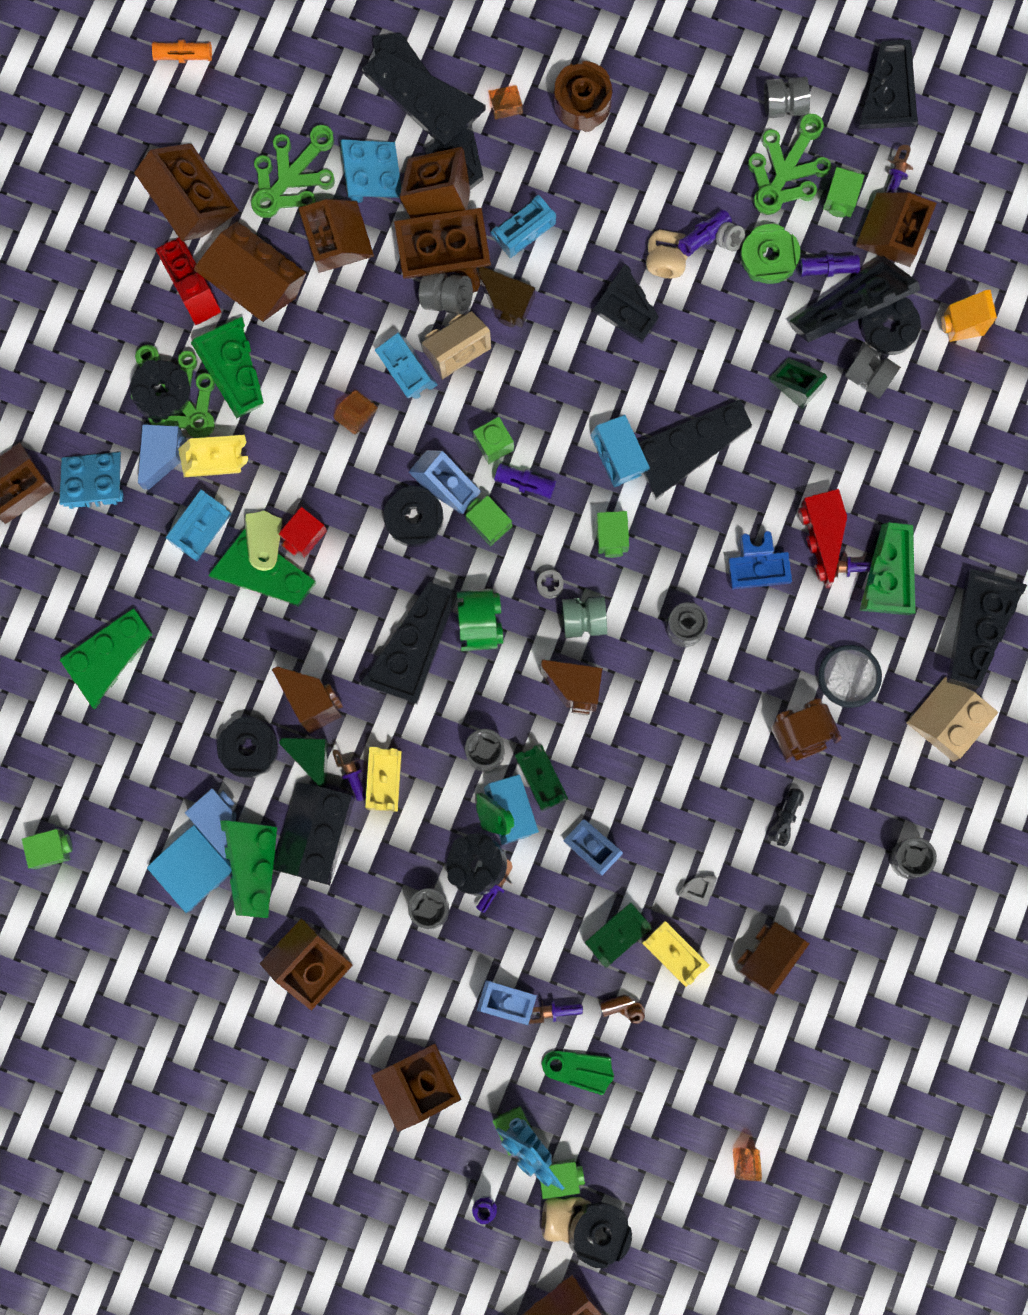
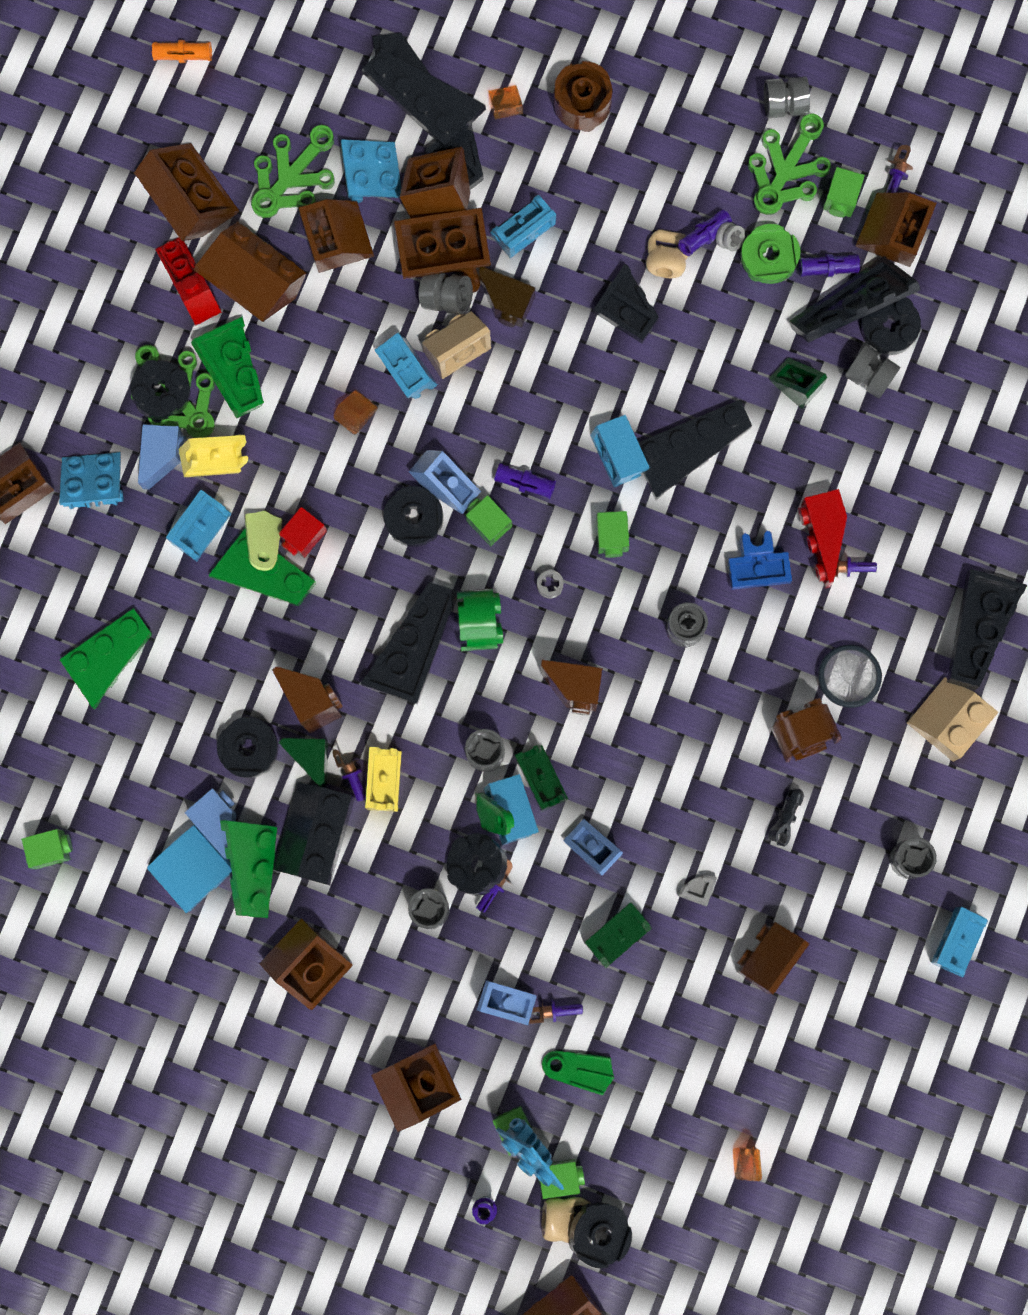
bright green brick [473,417,514,465] -> none
sand green wheel [562,596,607,638] -> none
reddish brown arm [599,995,645,1024] -> none
light yellow hinge [642,921,710,987] -> none
black wing [858,40,918,130] -> none
green wing [859,522,916,615] -> none
light orange slope [941,290,997,342] -> none
none -> dark azure hinge [931,907,988,977]

